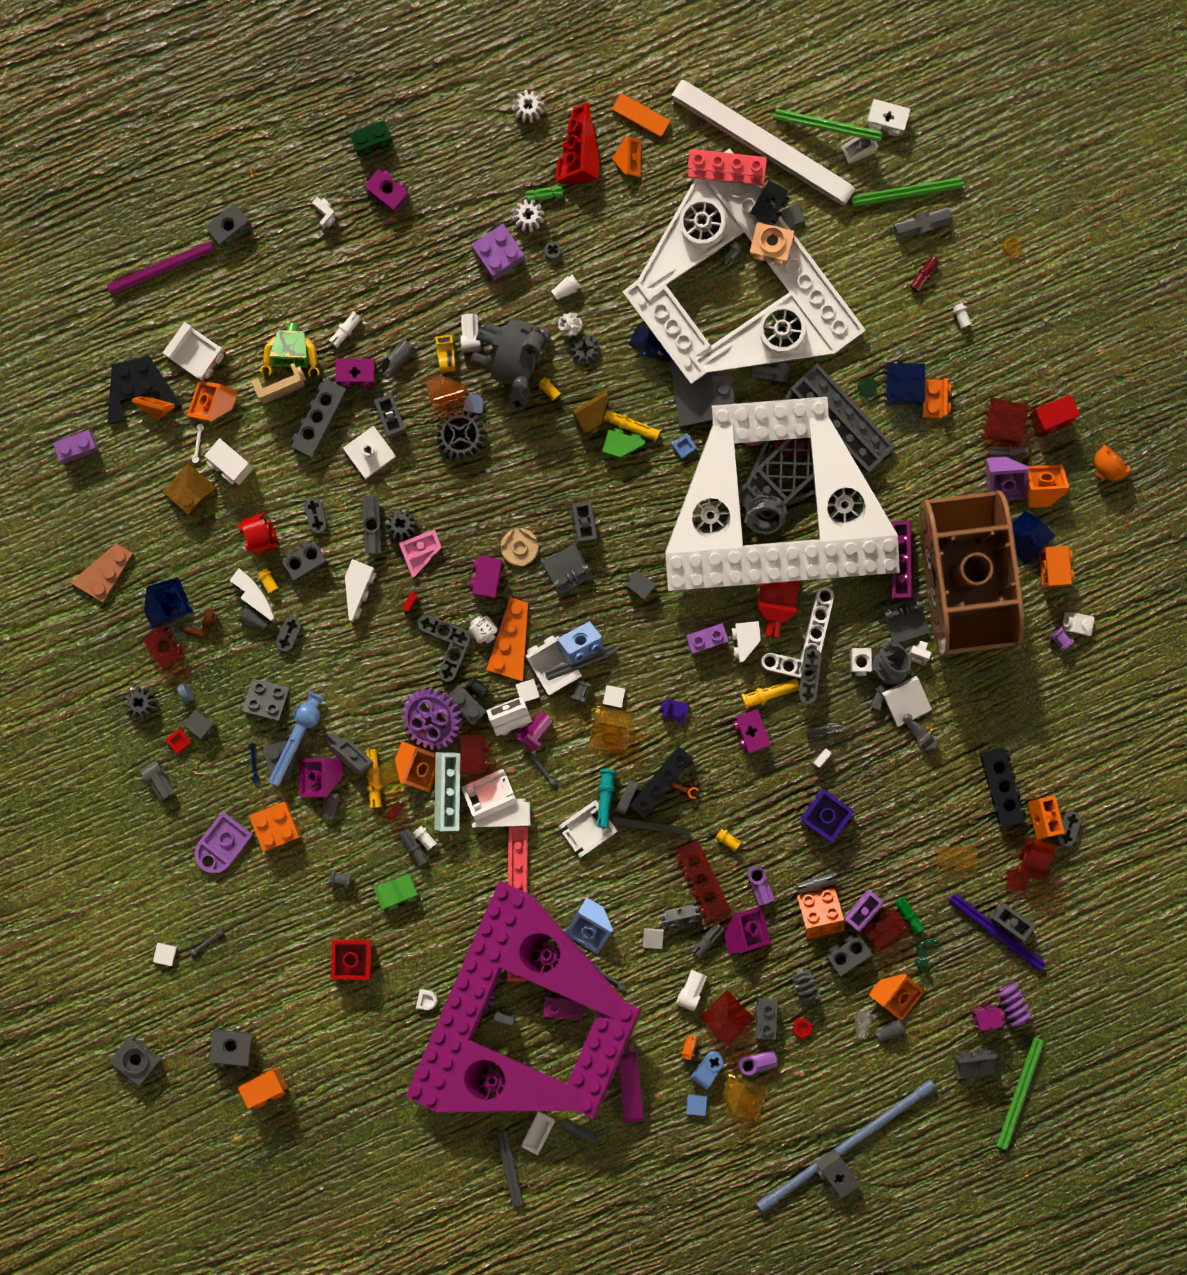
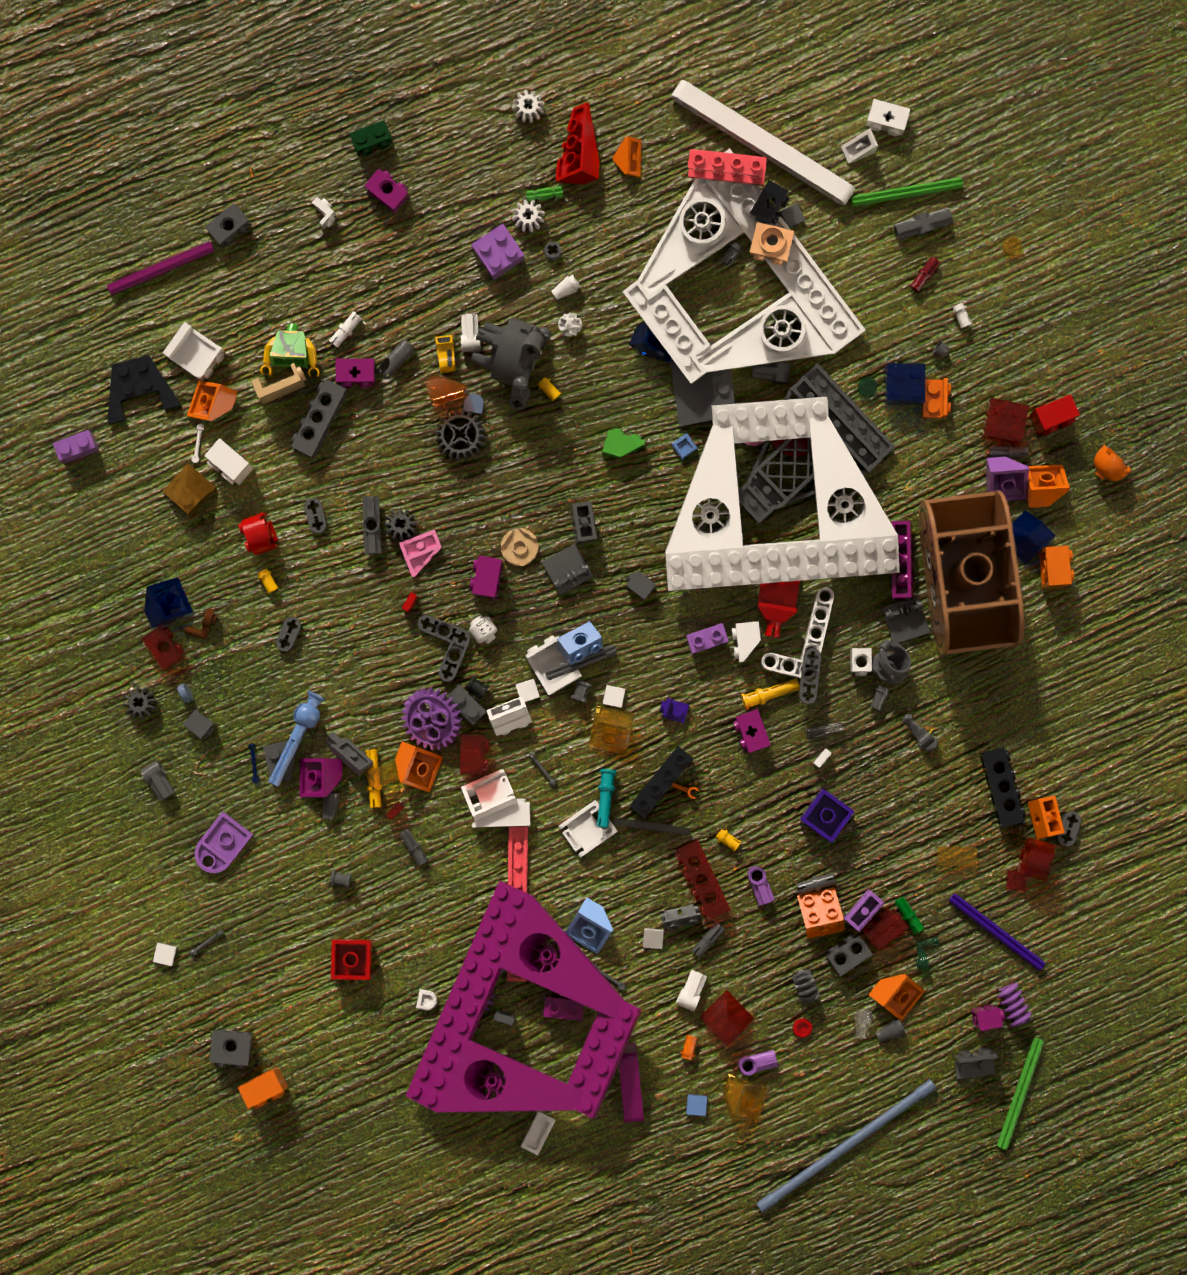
nougat wing [70,543,134,603] -> none
dark grey brick [109,1035,162,1086] -> none
orange slope [132,396,175,422] -> none
red tile [165,728,193,755] -> none
white slope [230,568,276,622] -> none
dark grey cone [238,607,268,631] -> none
dark grey hinge [241,678,290,721] -> none
orange brick [249,801,302,852] -> none
dark grey brick [282,541,328,582] -> none
white tile [343,426,396,479] -> none
white slope [345,559,376,622] -> none
bright green brick [373,873,419,911] -> none
dark grey brick [374,394,407,439] -> none
white pin [413,826,437,851] -> none
light aqua brick [434,752,460,831] -> none
orange wing [486,597,528,682] -> none
dark grey axle [496,1130,523,1207] -> none
magenta piece [517,711,554,751] -> none
dark grey pin [560,1117,600,1147] -> none
dark grey gear [570,334,600,365] -> none
pearl gold slope [573,391,608,436] -> none
yellow pin [603,409,660,442] -> none
orange tile [612,93,671,138] -> none
dark grey beam [615,779,639,816] -> none
medium blue piece [690,1051,723,1090] -> none
magenta slope [725,906,771,954] -> none
dark grey helmet [744,495,787,534] -> none
dark grey brick [755,997,778,1040] -> none
bright green axle [774,109,883,142] -> none
dark grey brick [816,1149,861,1199] -> none
white tile [882,676,932,727] -> none
white tile [908,641,931,666] -> none
dark grey brick [989,902,1036,942] -> none
medium lavender bush [1049,626,1074,652] -> none
white bracket [1062,612,1095,636] -> none
none -> dark grey hinge [932,341,949,358]

